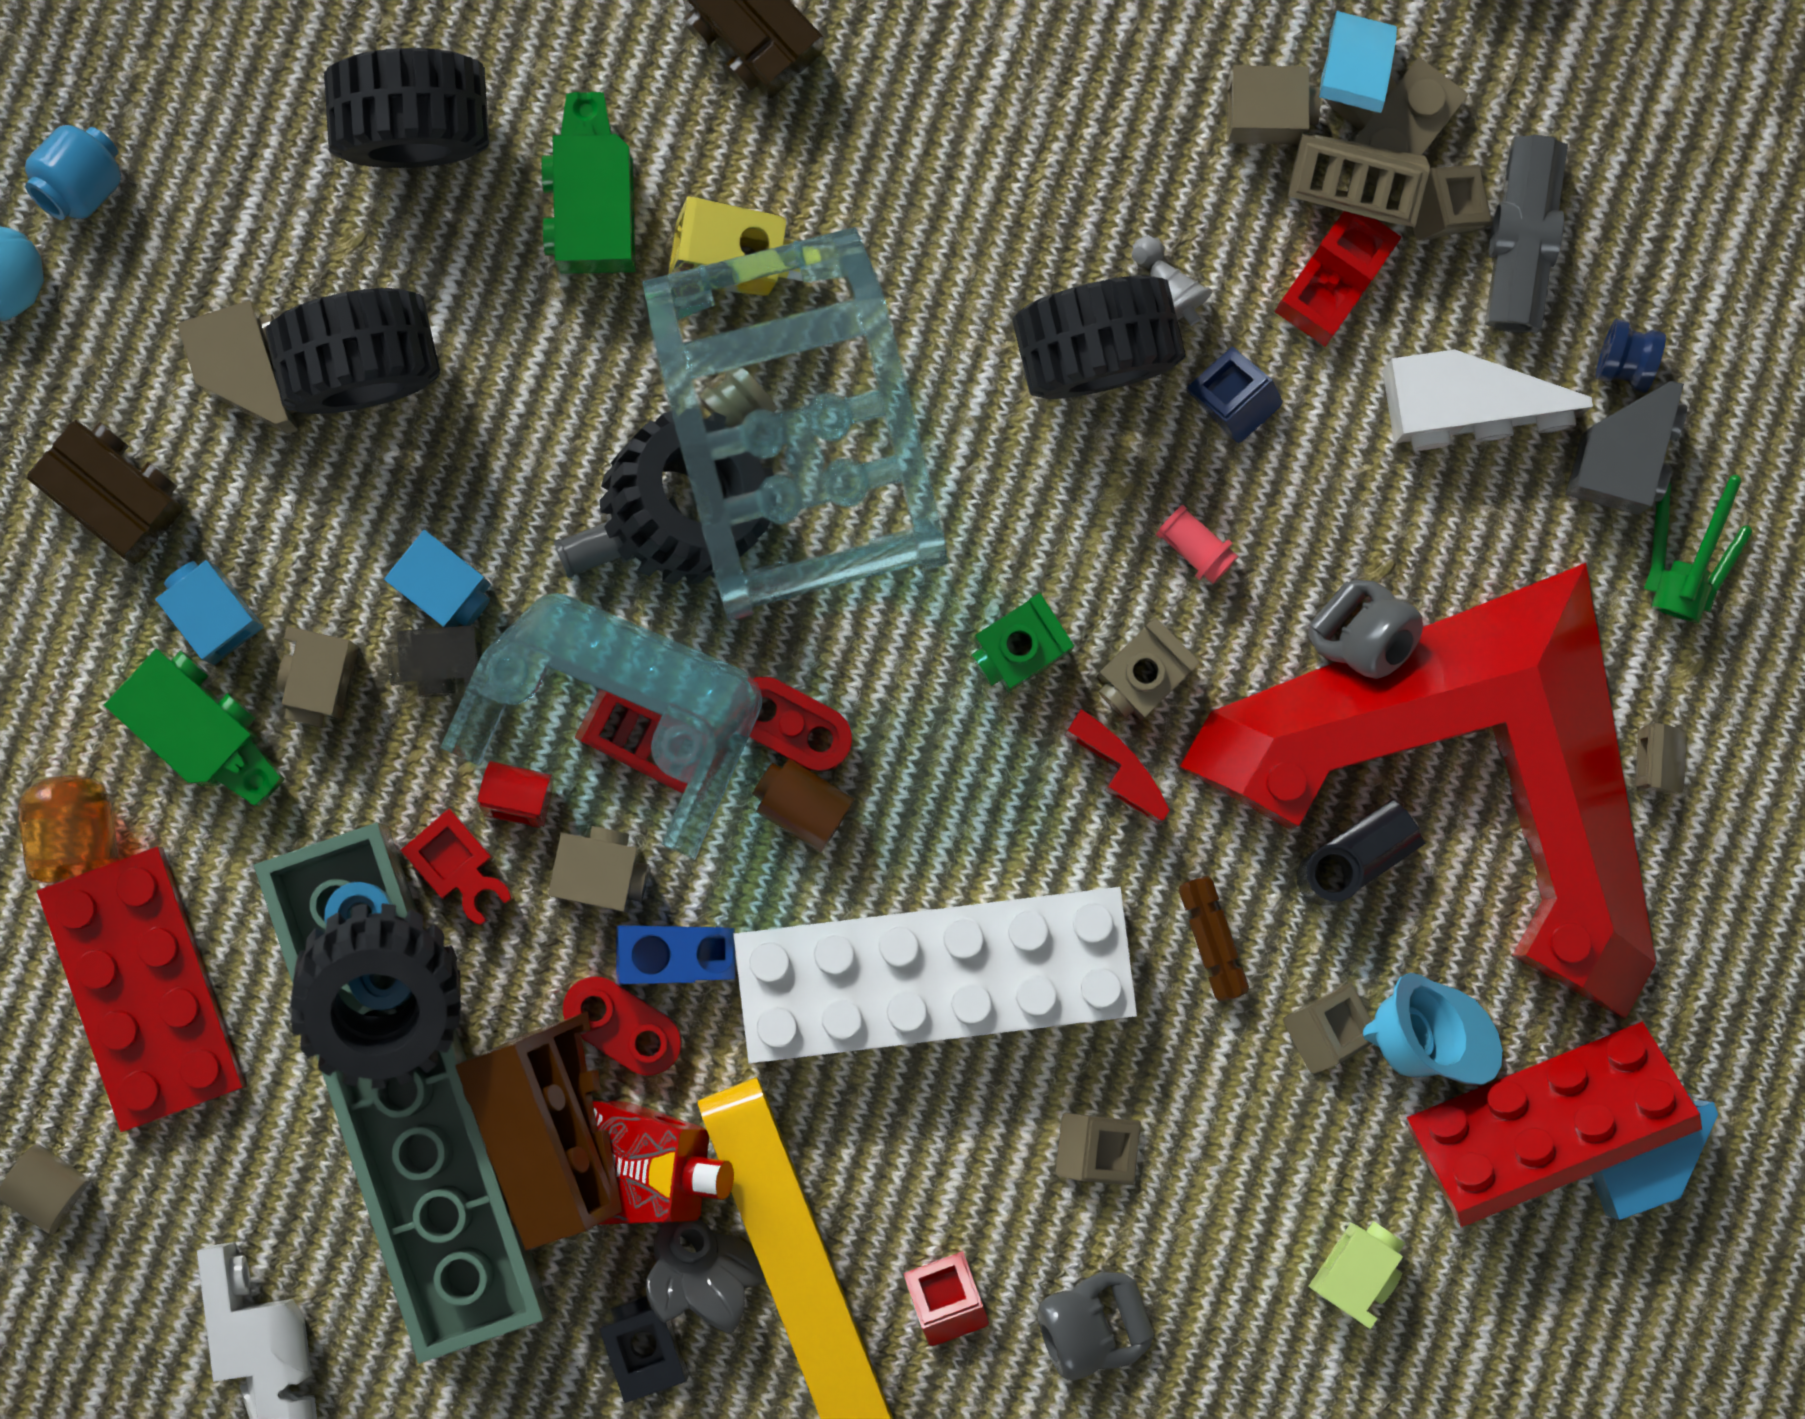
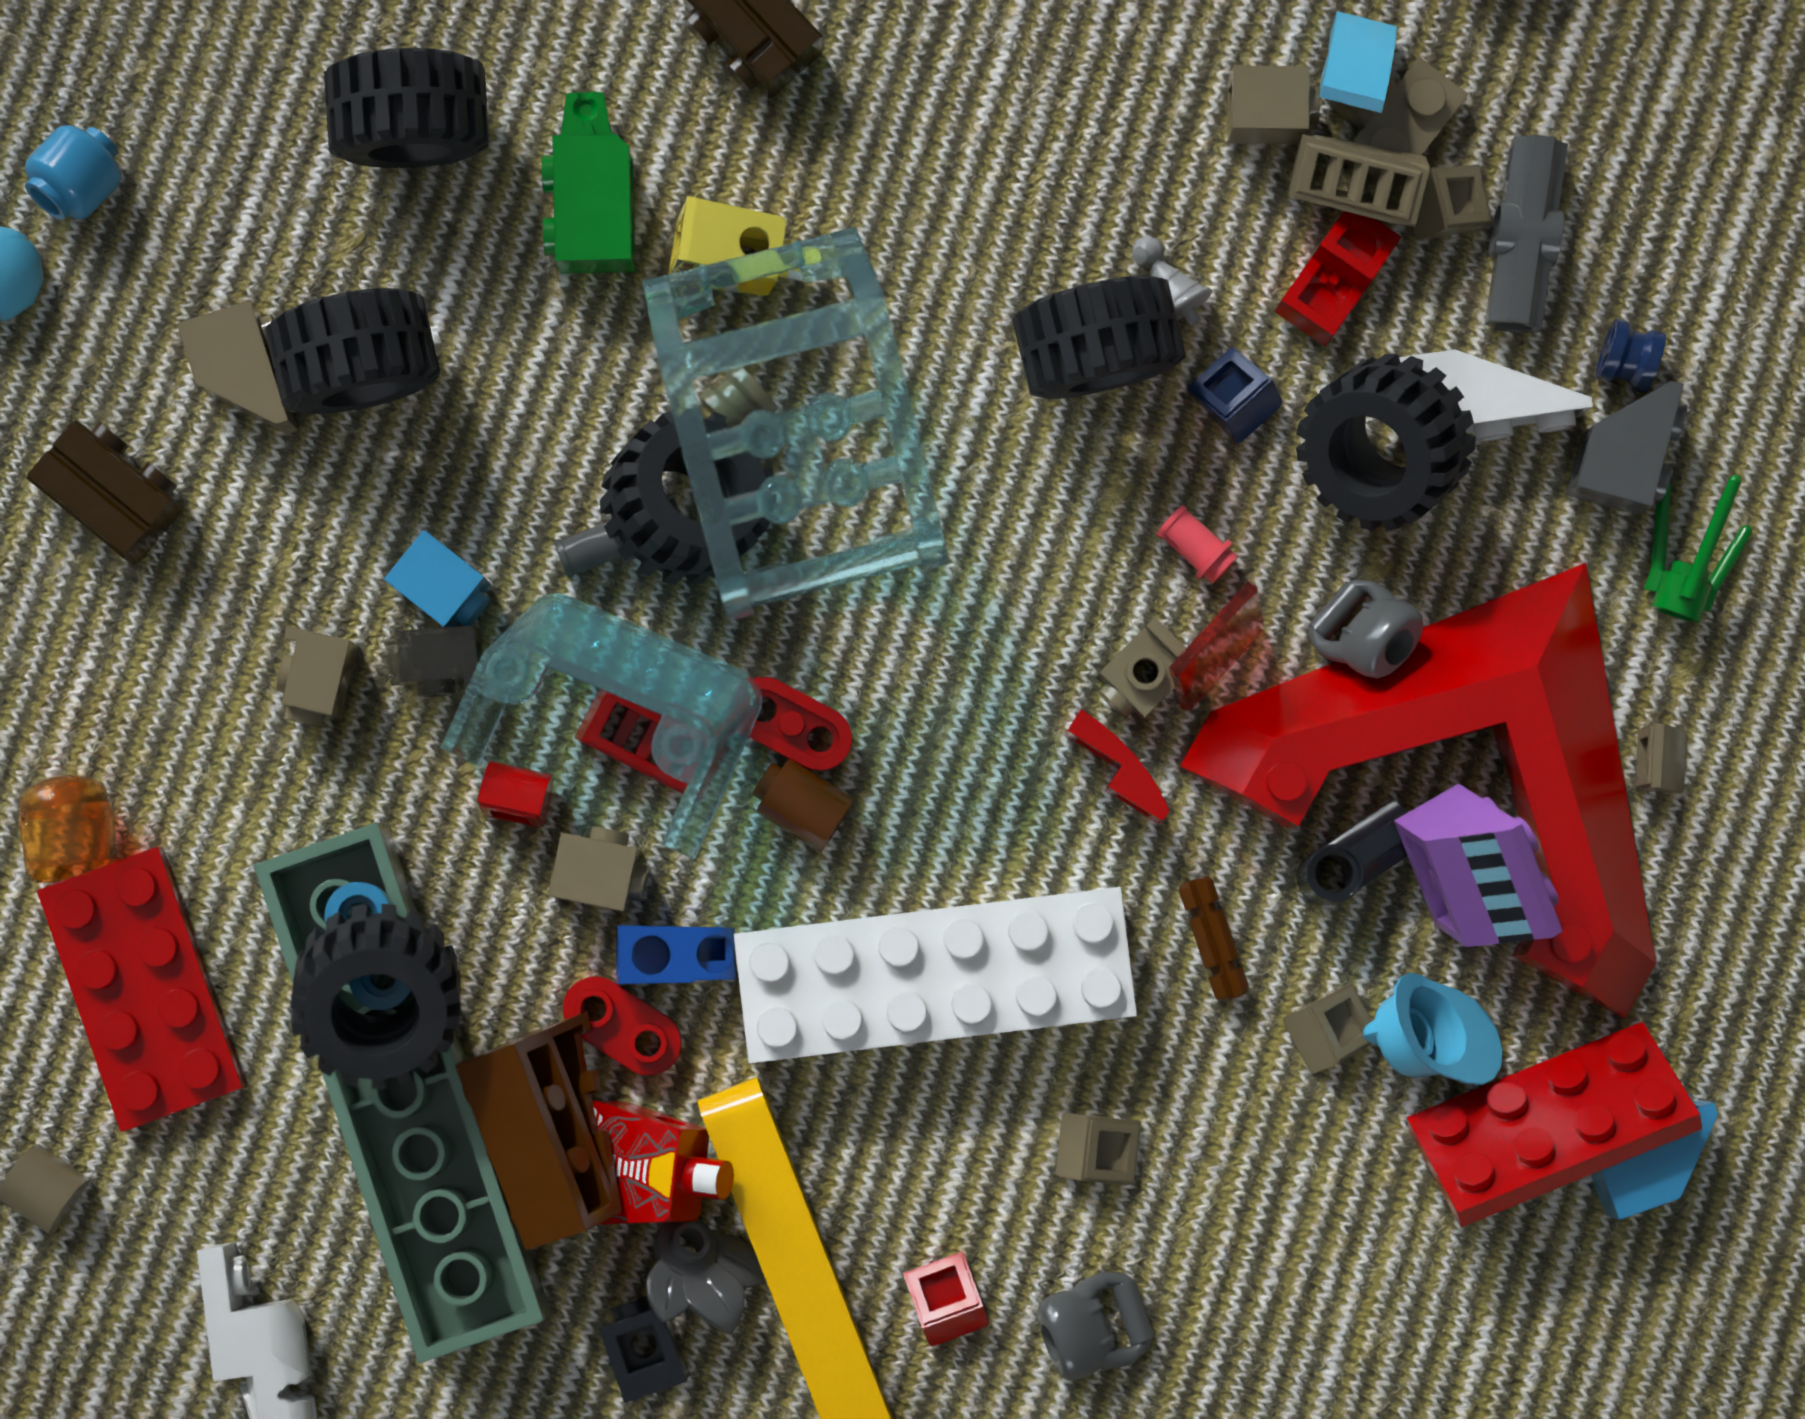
green hinge [104,648,285,807] -> none
dark azure brick [155,560,265,665] -> none
red plate [400,808,514,925] -> none
green brick [971,592,1075,693] -> none
yellowish green brick [1308,1221,1406,1329] -> none
none -> clear red piece [1169,581,1265,712]
none -> black tyre [1296,354,1476,531]
none -> medium lavender slope [1394,784,1563,947]

